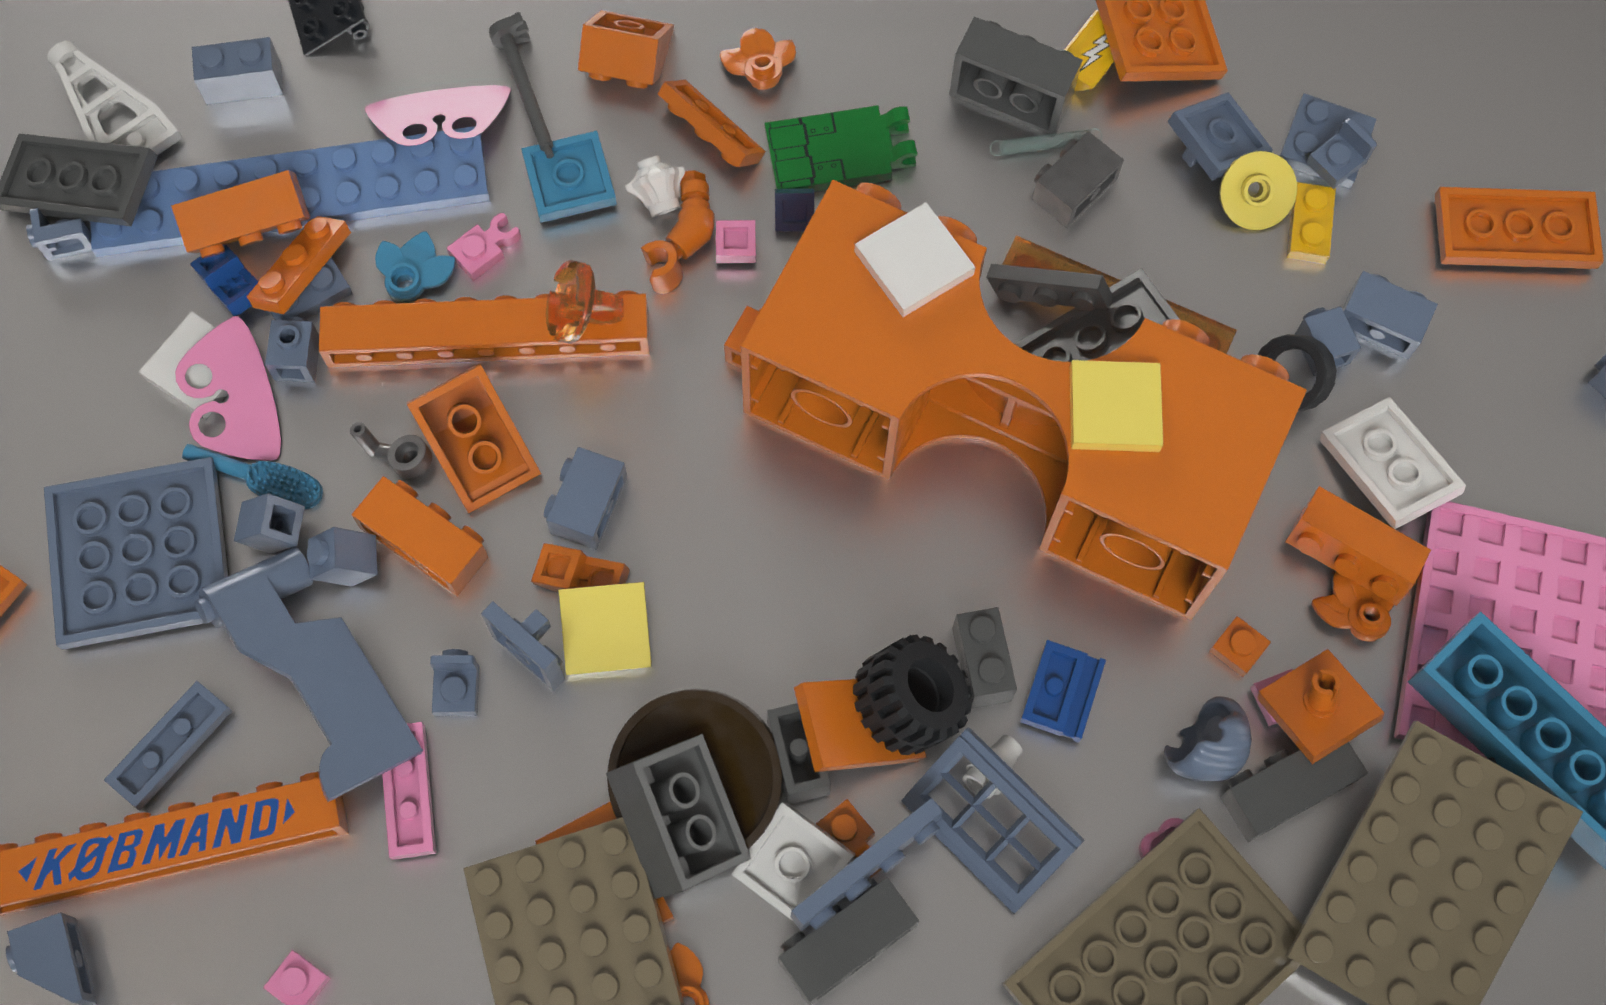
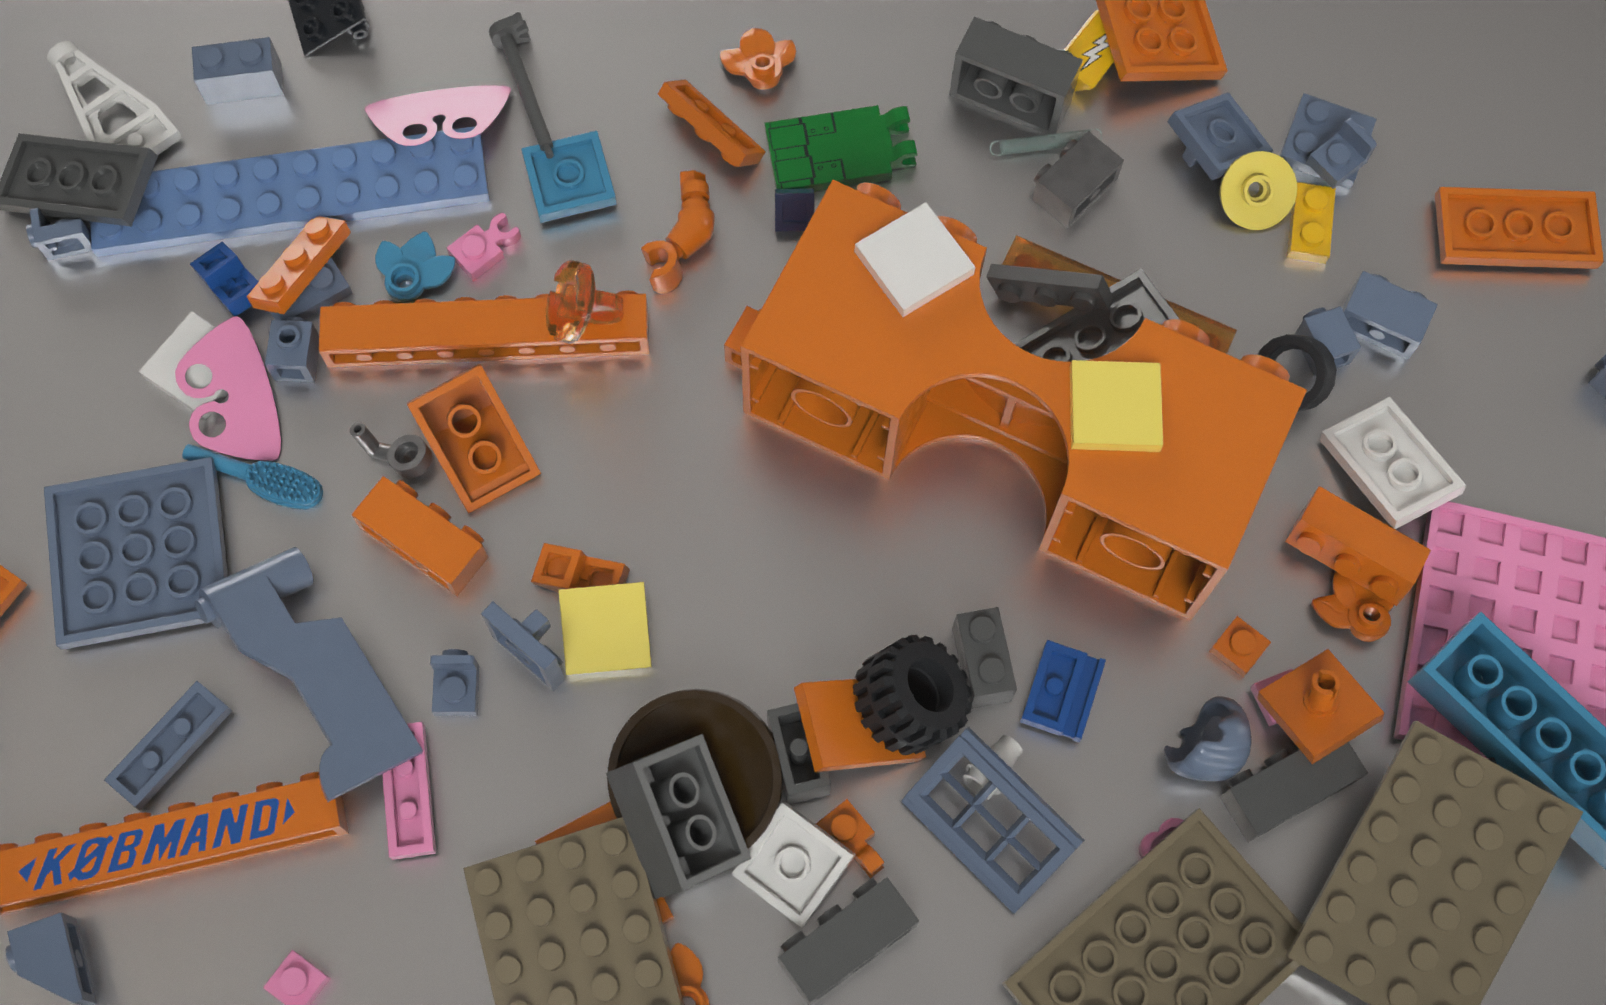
orange brick [171,170,311,258] -> none
sand blue brick [234,493,305,554] -> none
sand blue brick [307,527,378,587] -> none
sand blue brick [544,447,627,550] -> none
orange slope [578,10,674,88] -> none
white rock [625,155,685,217] -> none
bright pink plate [716,220,756,263] -> none
sand blue plate [790,798,943,932] -> none

